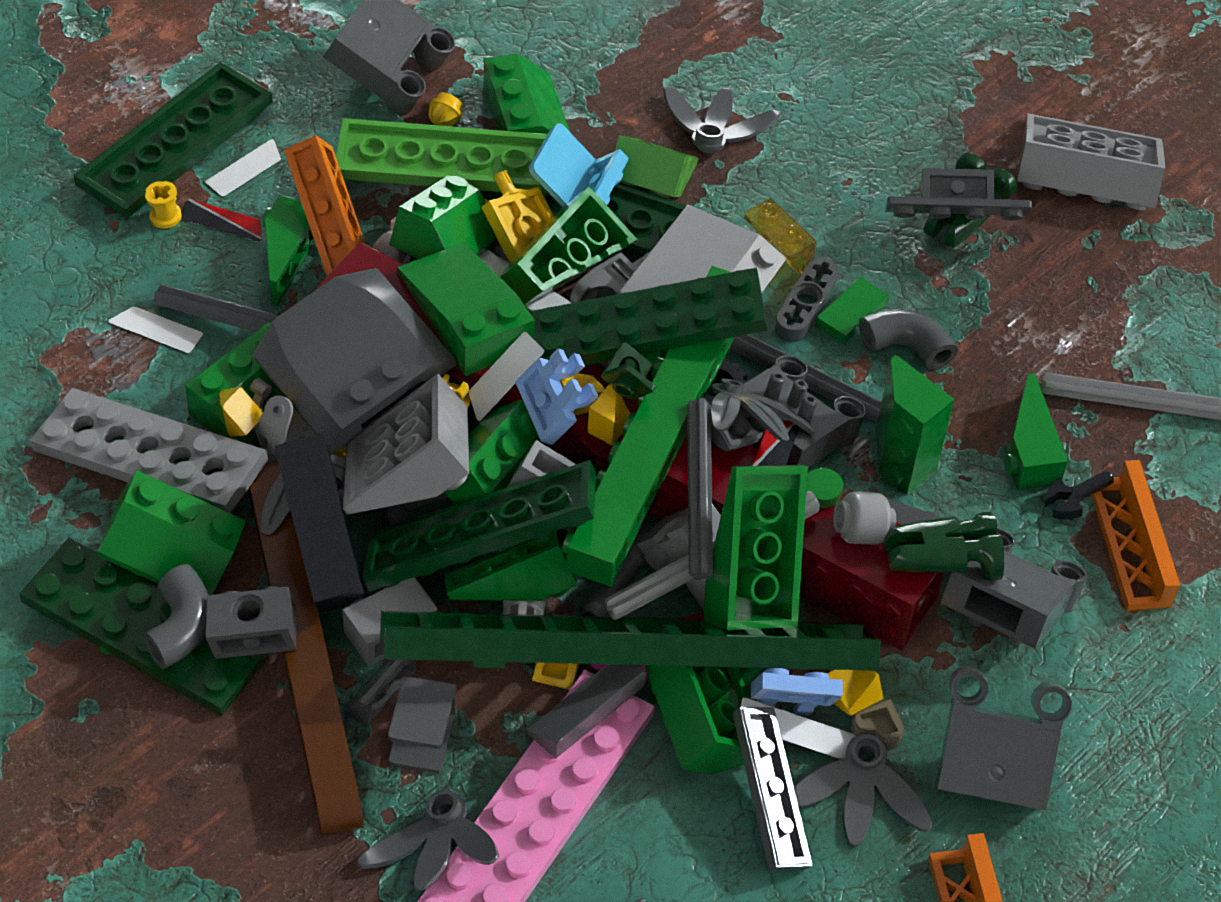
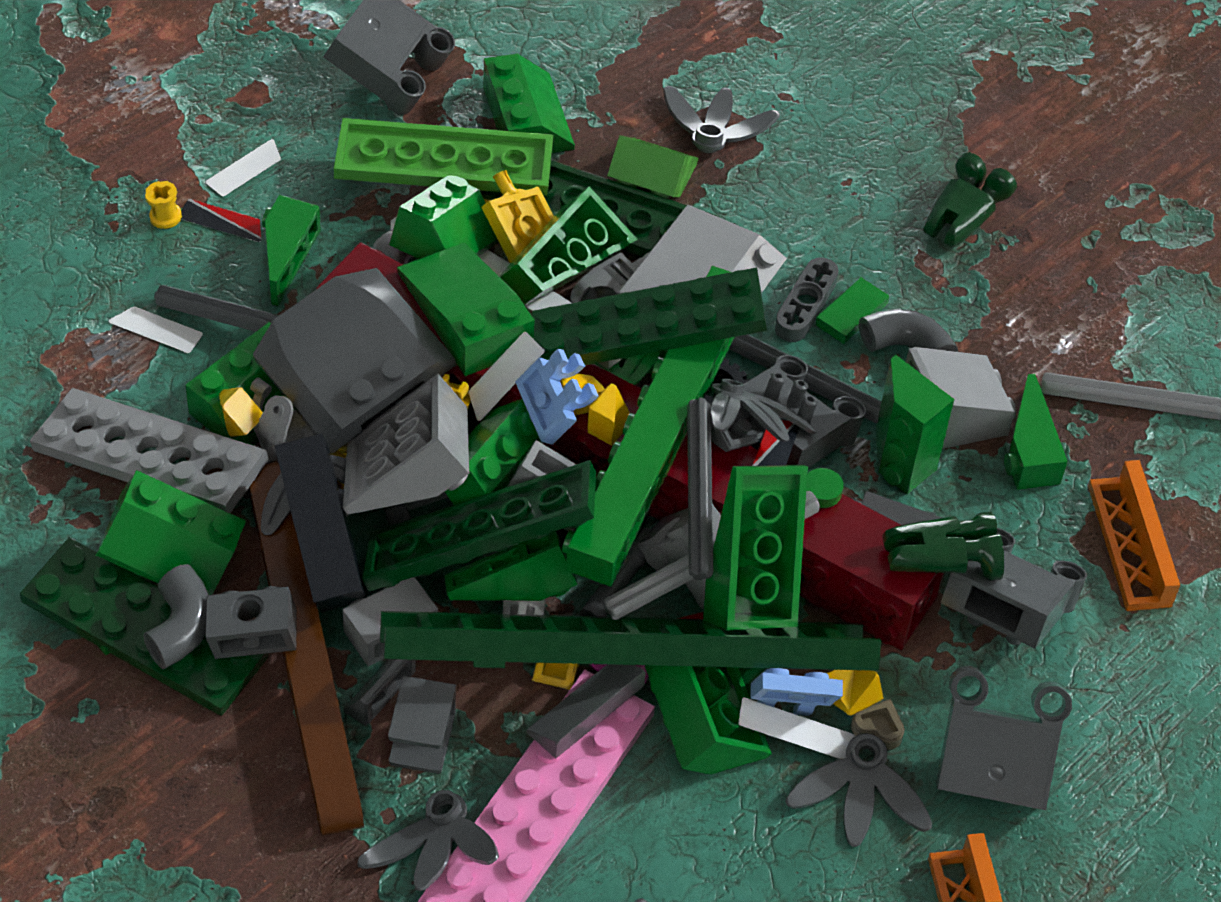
dark green plate [74,61,273,219] -> none
orange fence [284,135,366,276] -> none
yellow plate [428,92,463,126] -> none
medium azure bracket [529,123,629,207] -> none
dark green bracket [600,343,656,401] -> none
tile [732,707,812,872] -> none
clear yellow bracket [744,198,817,275] -> none
light grey head [833,492,896,545] -> none
dark grey bracket [885,168,1032,221] -> none
light grey slope [1017,113,1166,210] -> none
black bar [1045,470,1114,519] -> none
none -> light grey slope [906,347,1016,449]

